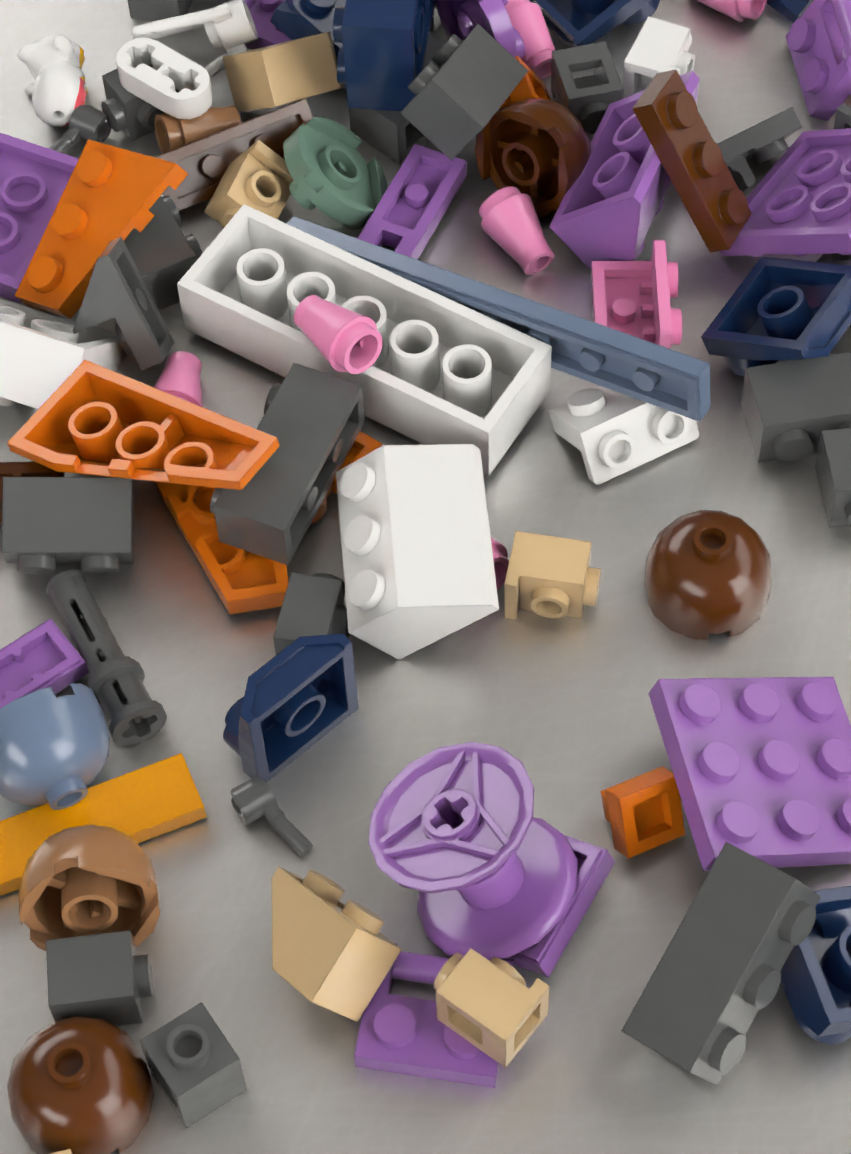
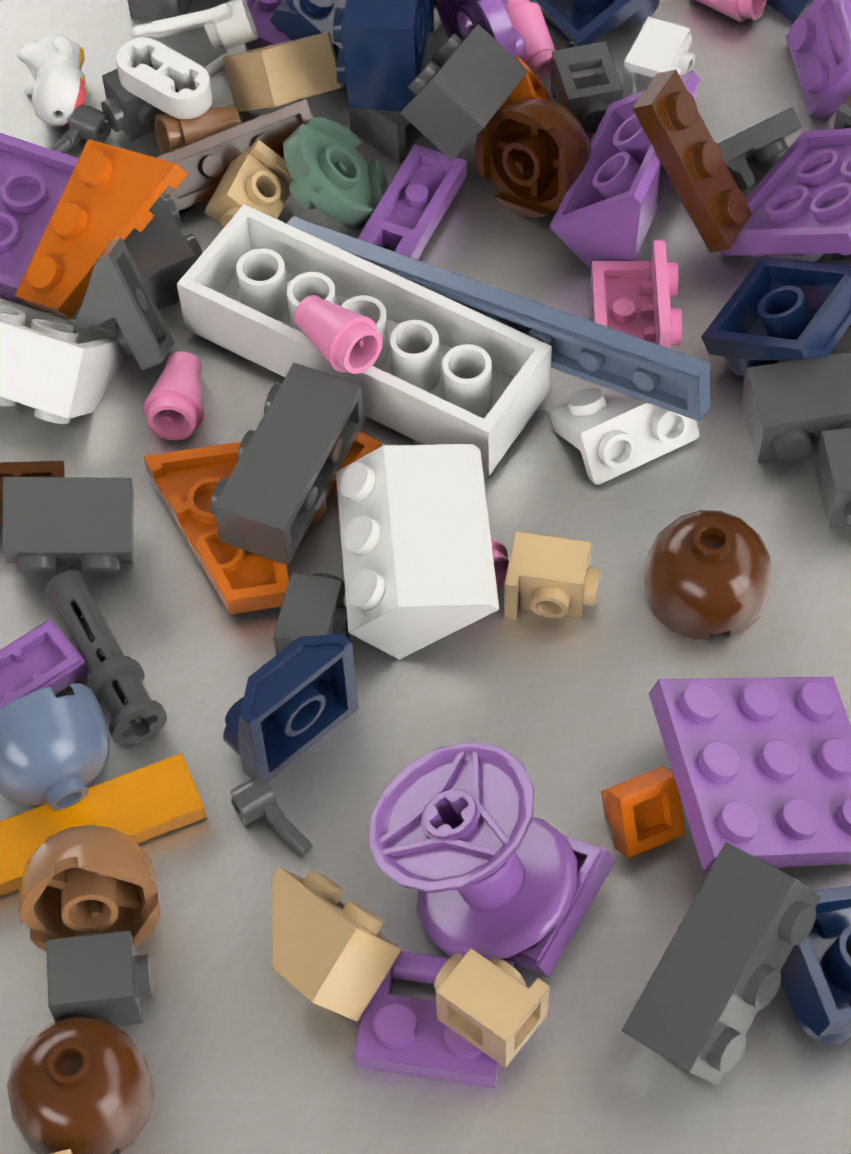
orange wedge [7,360,280,490] -> none
dark grey brick [140,1002,247,1128] -> none
bright pink cone [479,186,554,275] -> none

